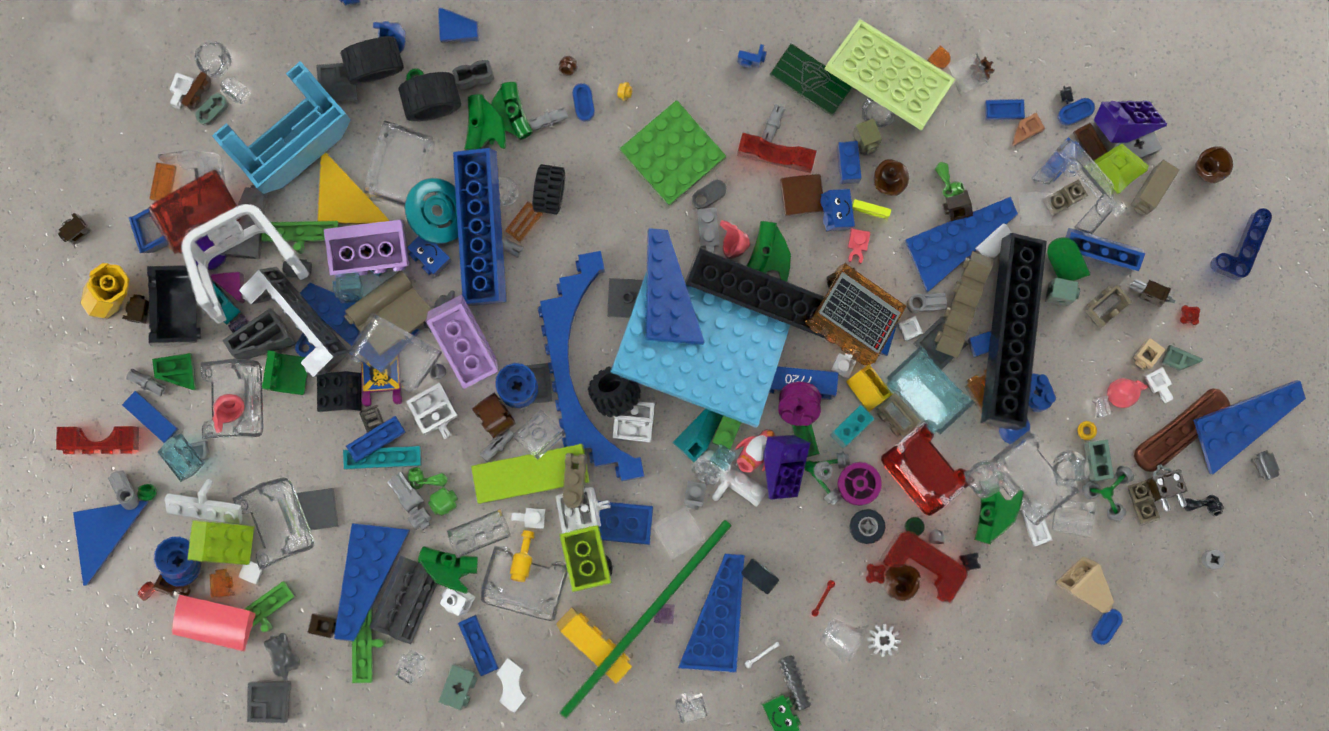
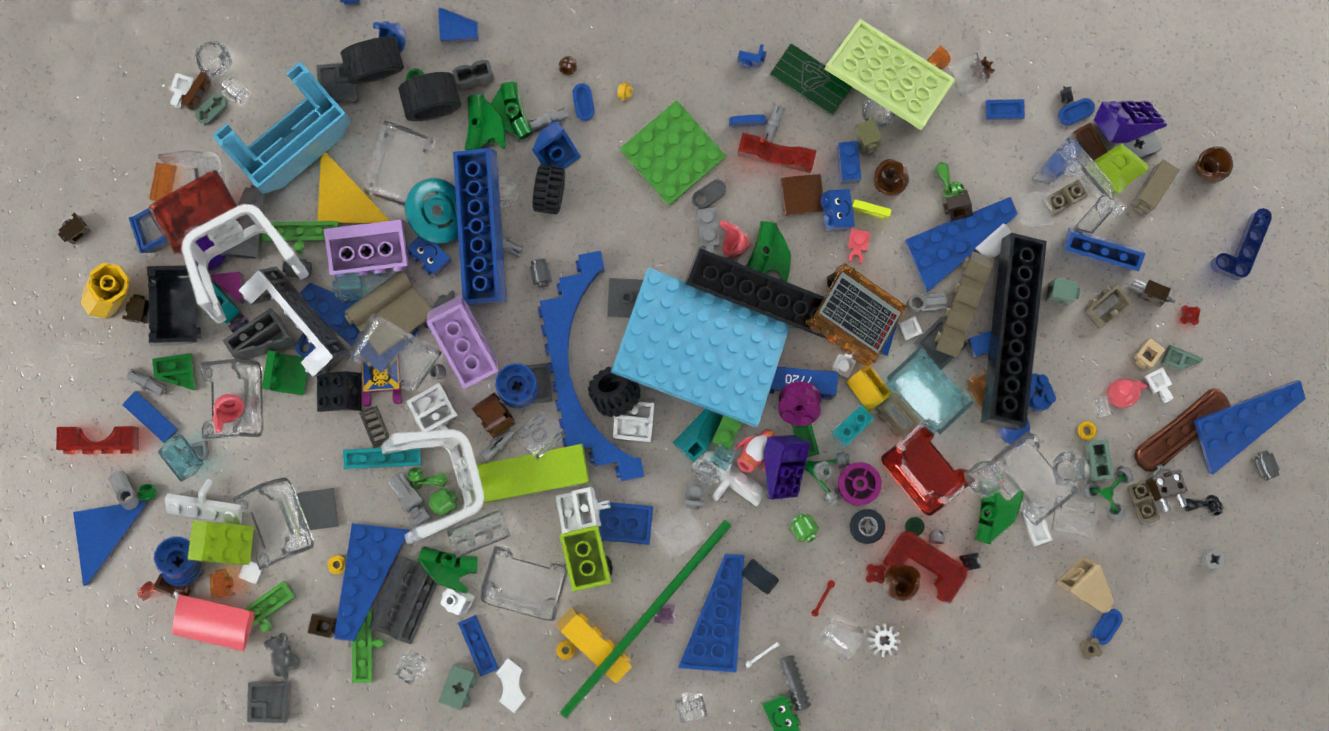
blue tile [346,416,406,463] -> none
clear orange tile [505,201,543,243] -> none
yellow piece [509,530,534,582] -> none
white plate [511,508,545,529] -> none
dark tan plate [563,453,587,508] -> none
blue wing [646,228,705,345] -> none
nougat tile [1012,113,1045,146] -> none
green window [1047,237,1090,281] -> none
none -> yellow plate [327,555,346,575]
none -> white windscreen [381,430,484,544]
none -> dark grey brick [530,258,552,288]
none -> blue slope [532,120,581,169]
none -> yellow plate [556,640,576,660]
none -> blue tile [729,115,767,127]
none -> bright green head [790,513,819,543]
none -> dark tan plate [1080,638,1102,660]

